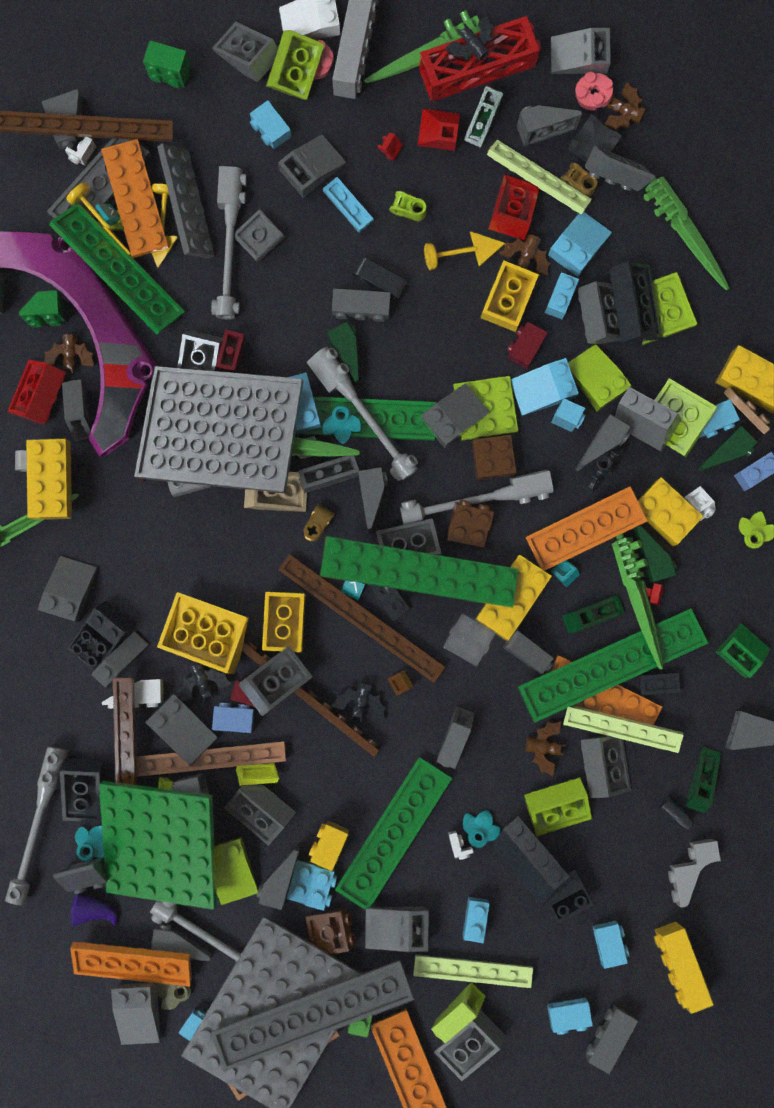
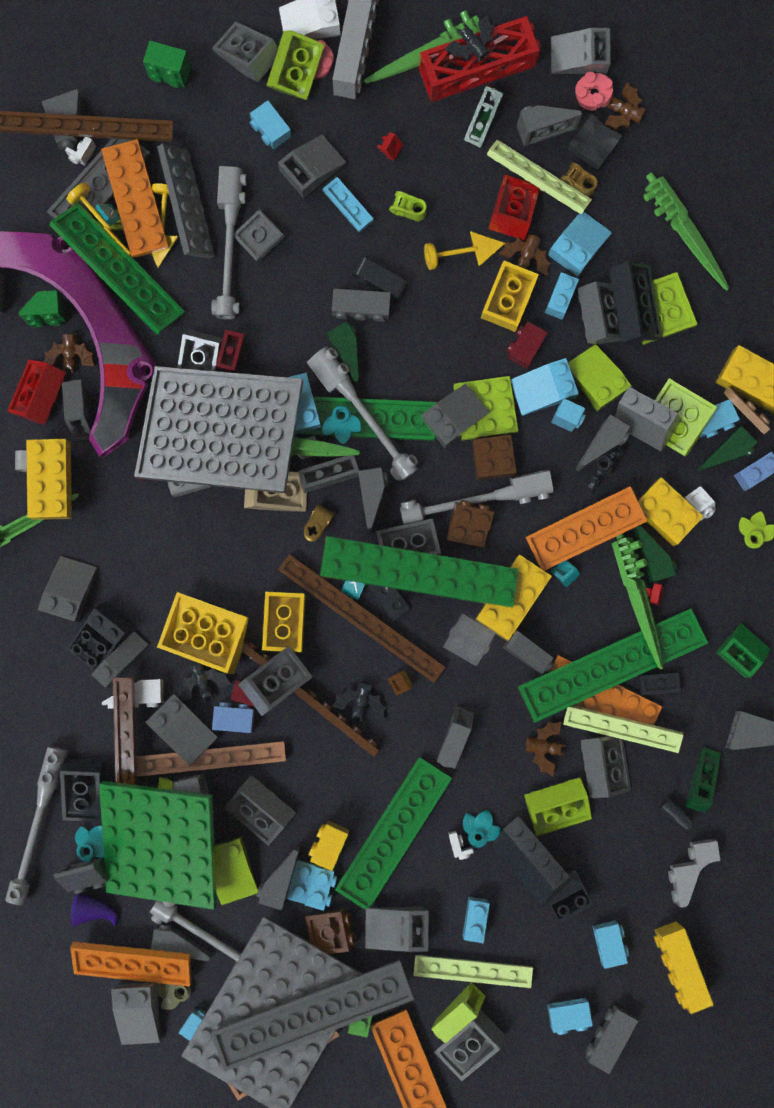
neon yellow tile [236,763,279,786] -> none
red slope [418,109,460,151] -> none
dark green slope [562,595,625,634] -> none
dark grey slope [585,145,655,191] -> none

